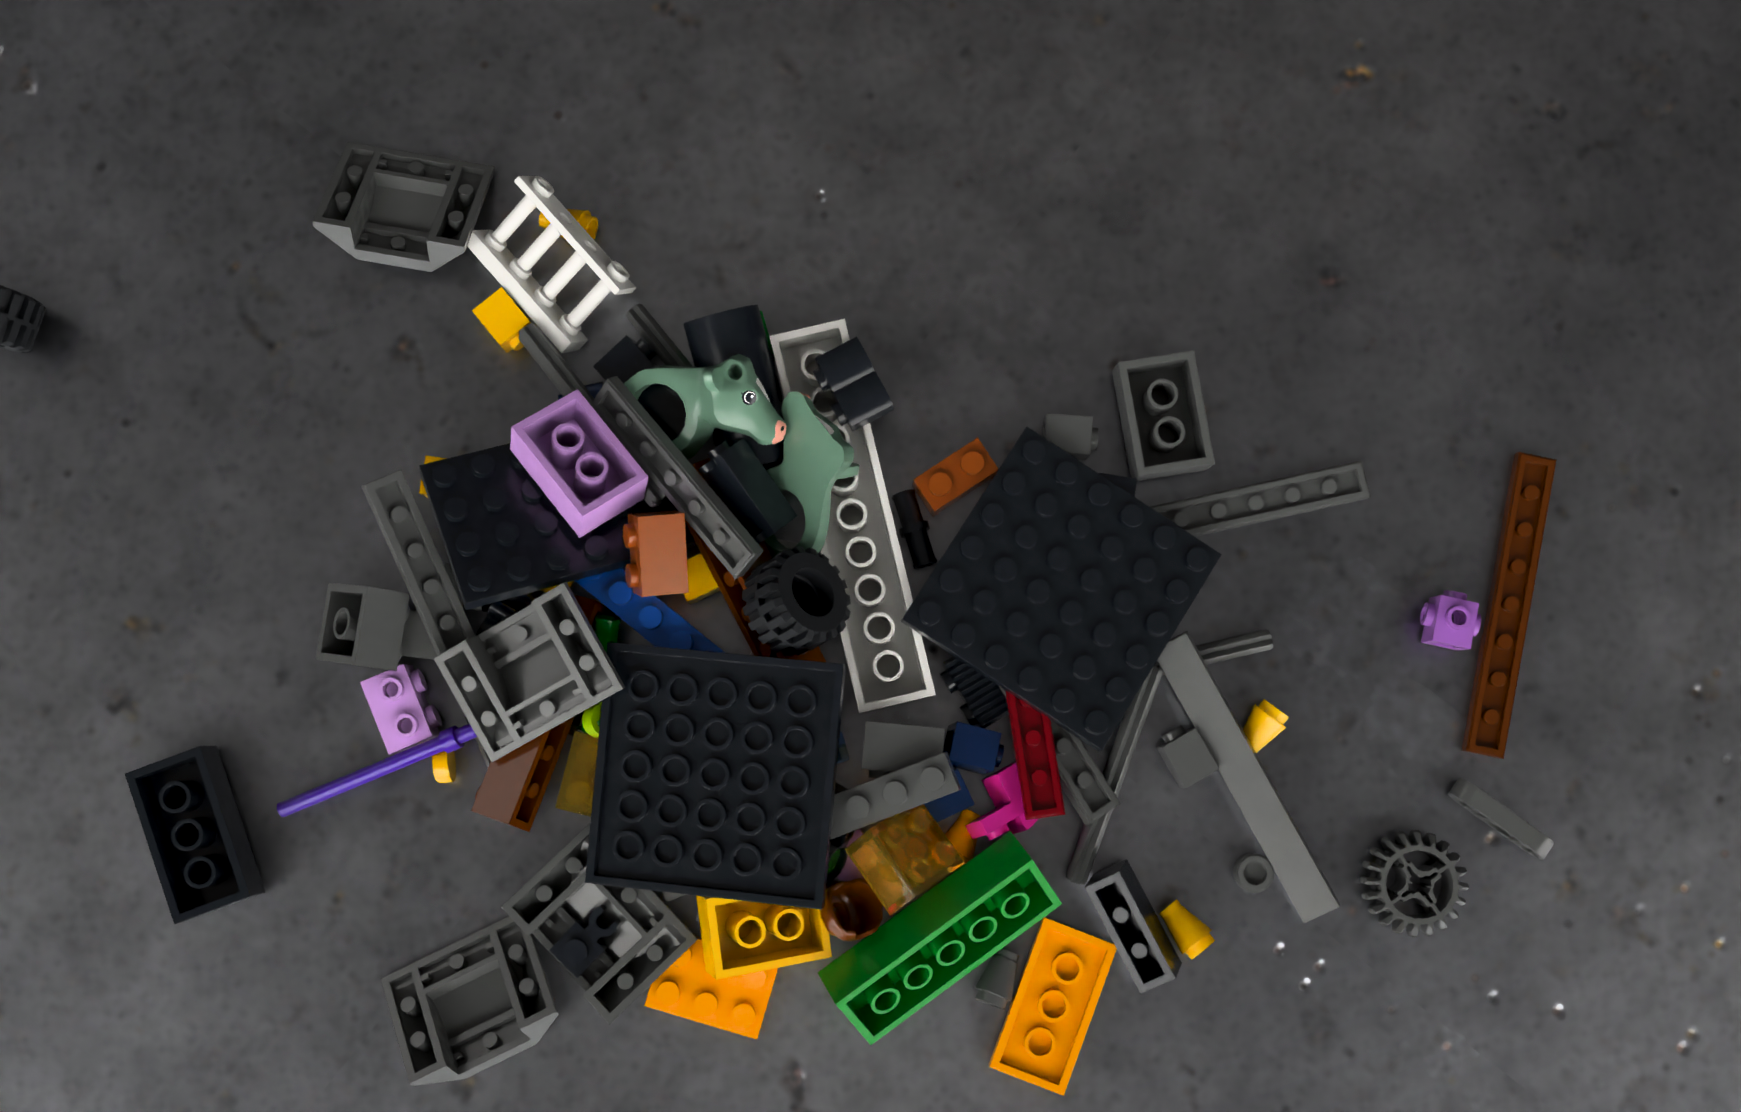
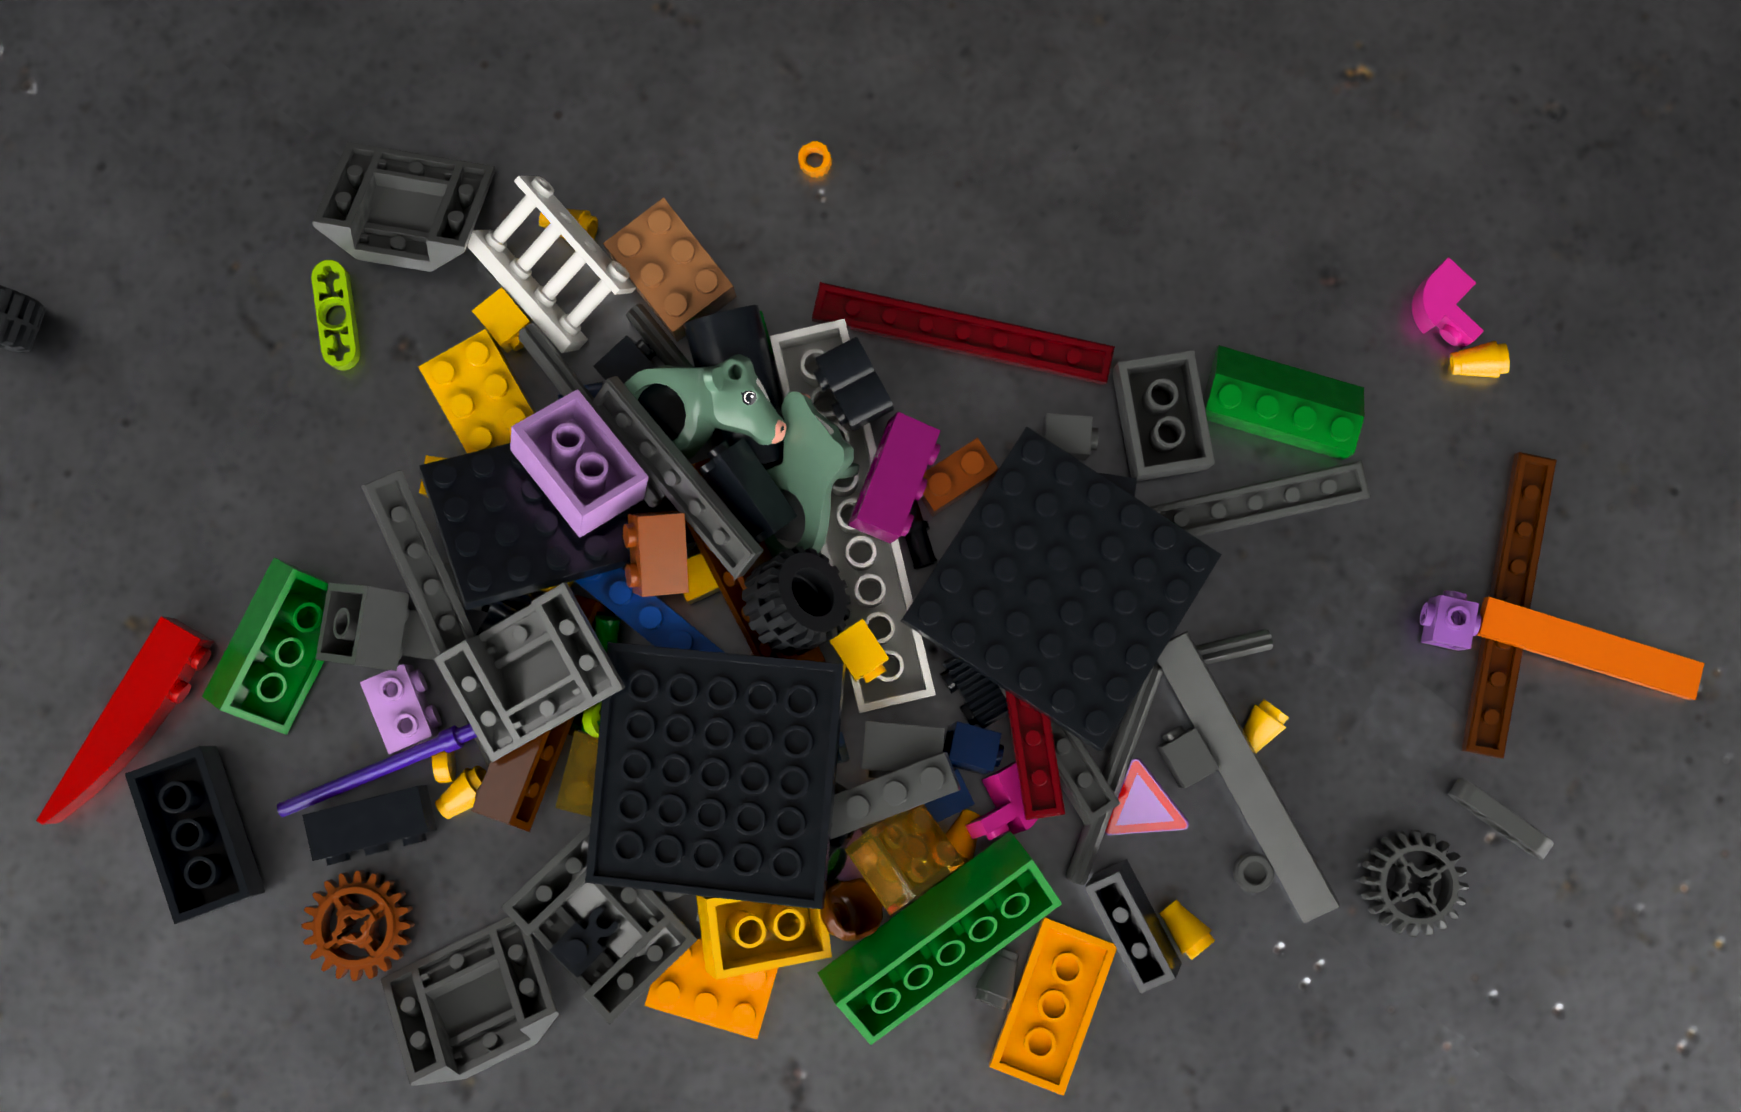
none -> red slope [36,616,214,825]
none -> green slope [202,557,329,735]
none -> dark orange gear [301,870,415,981]
none -> black brick [302,785,437,866]
none -> lime beam [311,260,361,371]
none -> yellow brick [418,329,536,454]
none -> yellow cone [435,765,486,819]
none -> medium nougat brick [603,197,737,342]
none -> light orange axle [798,141,832,178]
none -> dark red tile [812,282,1115,385]
none -> yellow brick [829,619,889,683]
none -> magenta brick [848,412,941,544]
none -> piece [1105,758,1189,835]
none -> green slope [1203,345,1365,460]
none -> dark pink brick [1412,257,1484,349]
none -> yellow cone [1450,340,1510,378]
none -> orange tile [1477,597,1705,700]

